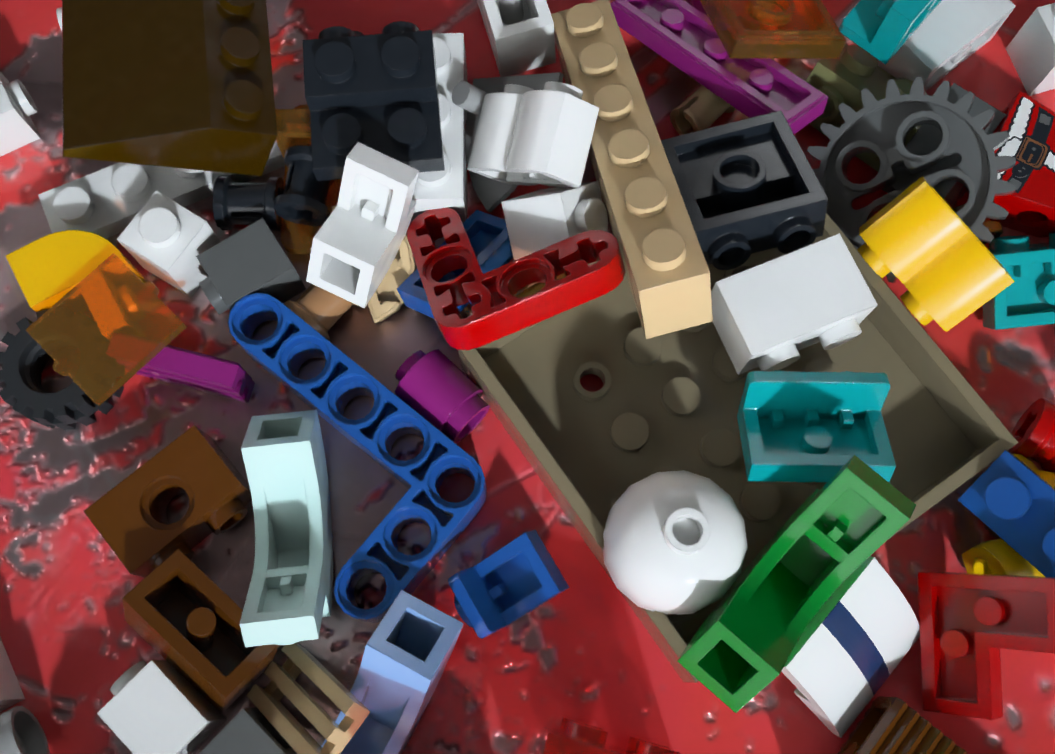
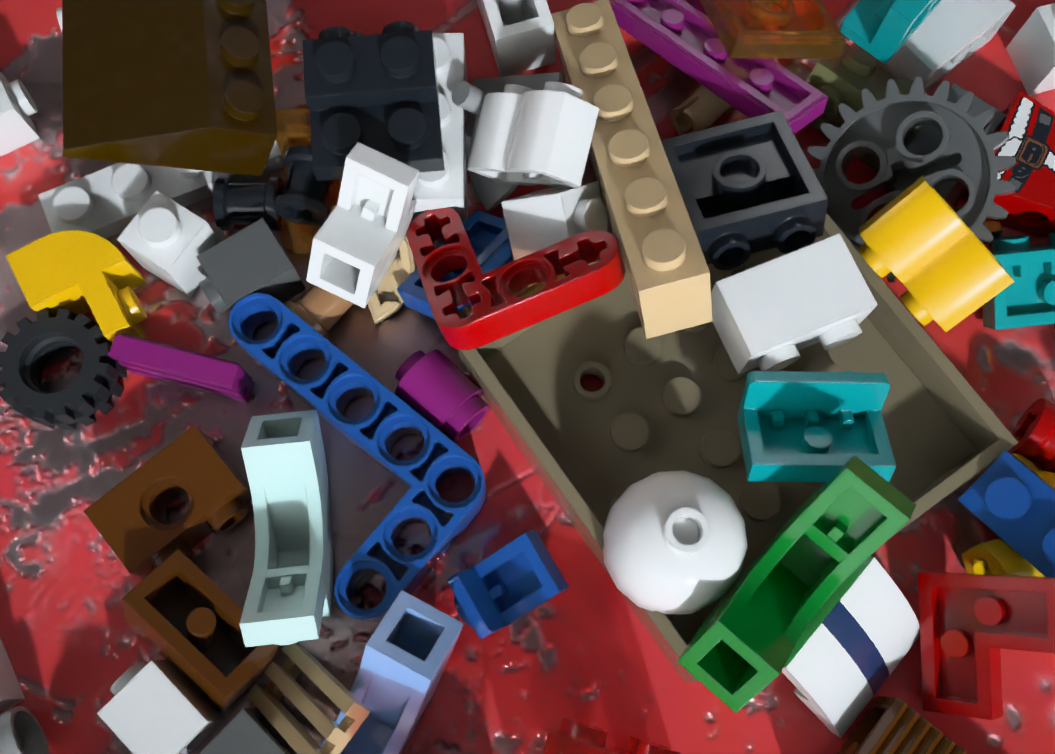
clear orange piece [25,253,187,406] -> none

